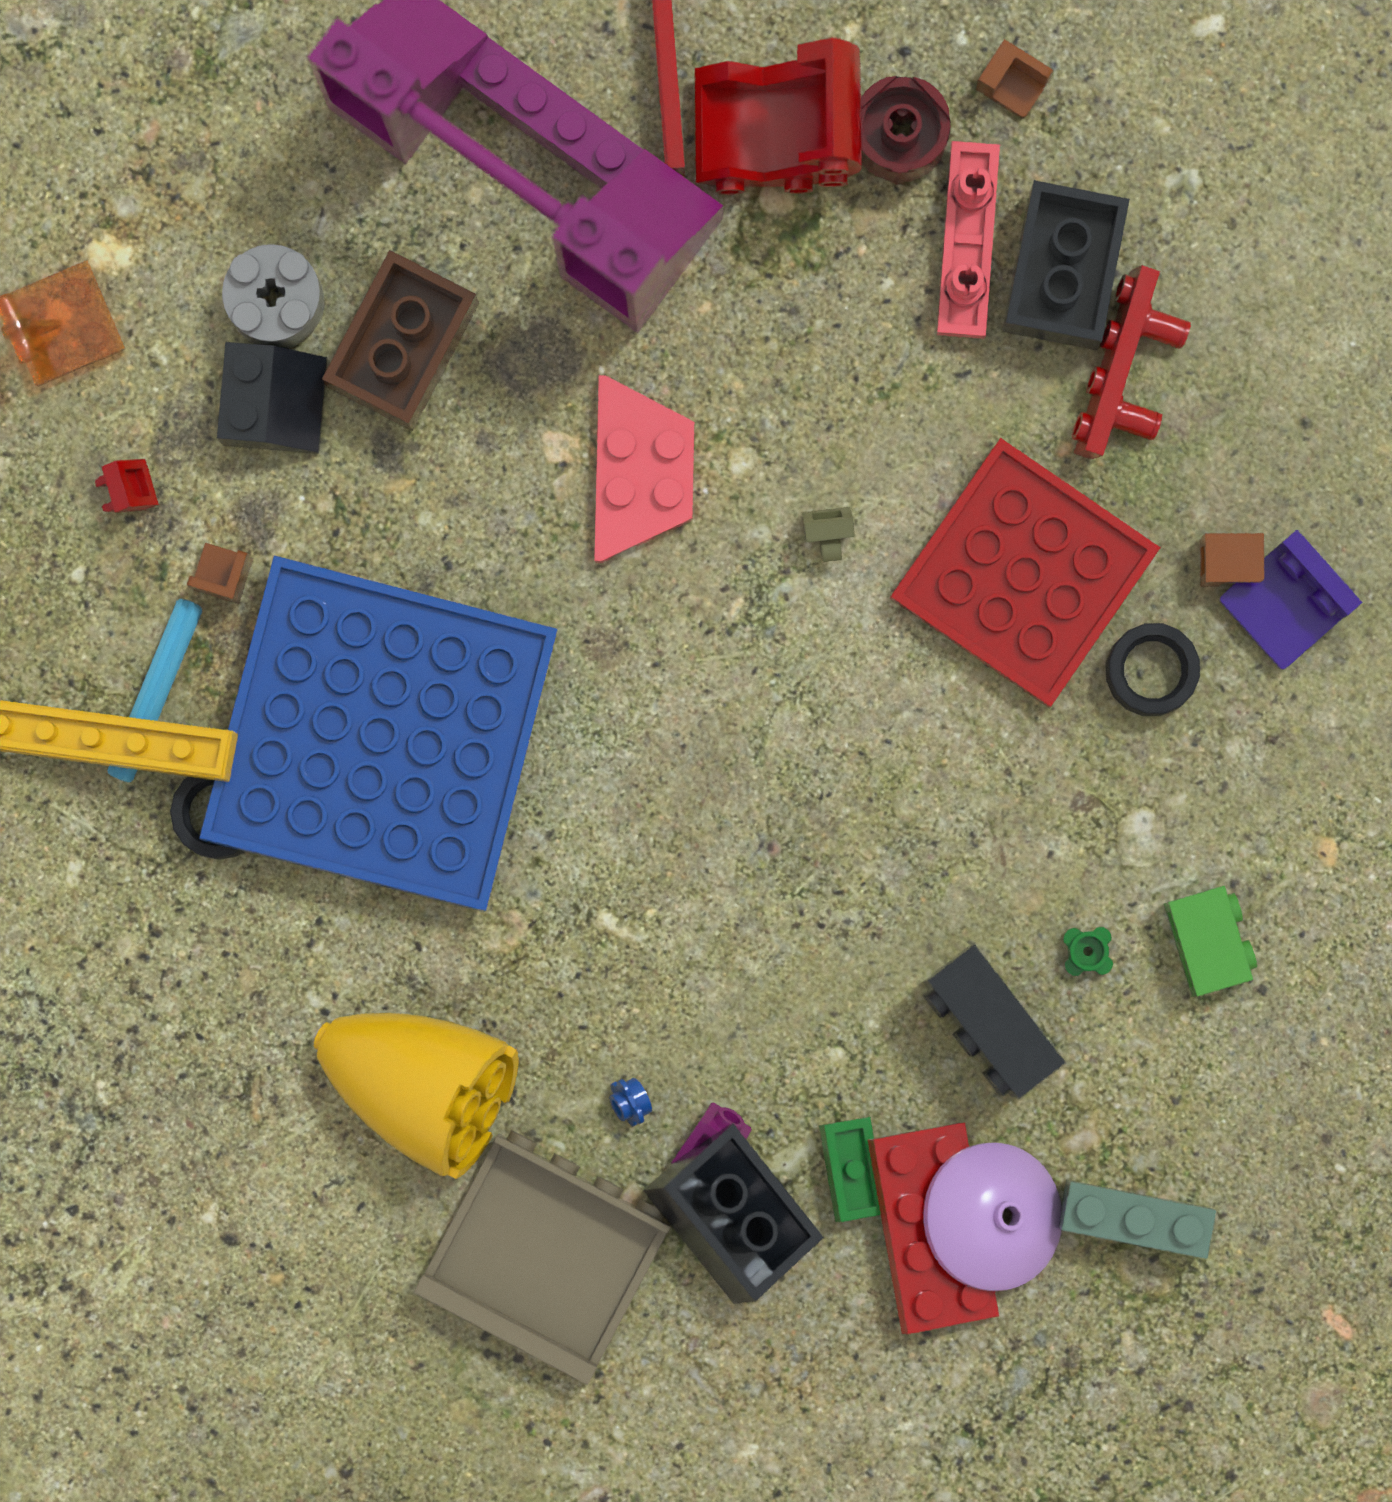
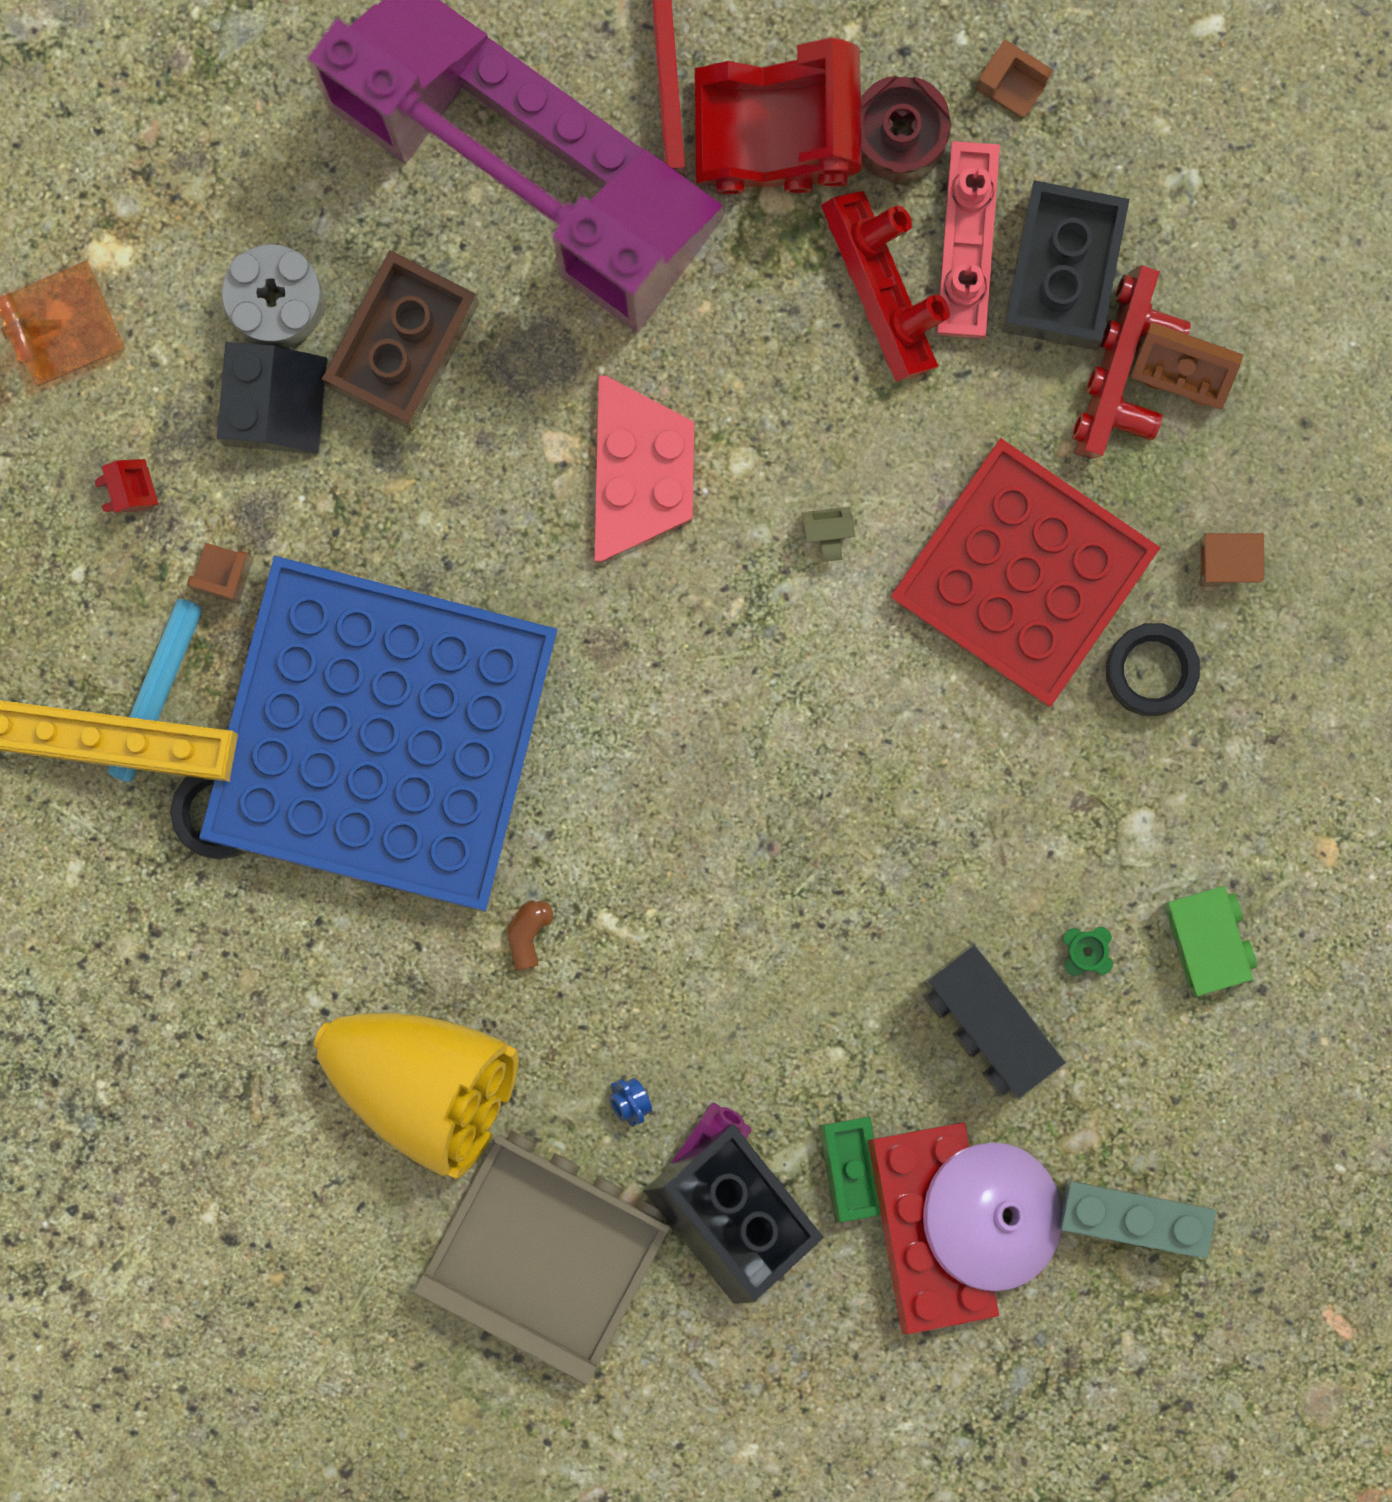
dark purple bracket [1219,530,1363,670] -> none
none -> dark orange arm [507,900,553,971]
none -> red plate [821,191,950,382]
none -> dark orange bracket [1130,322,1243,410]

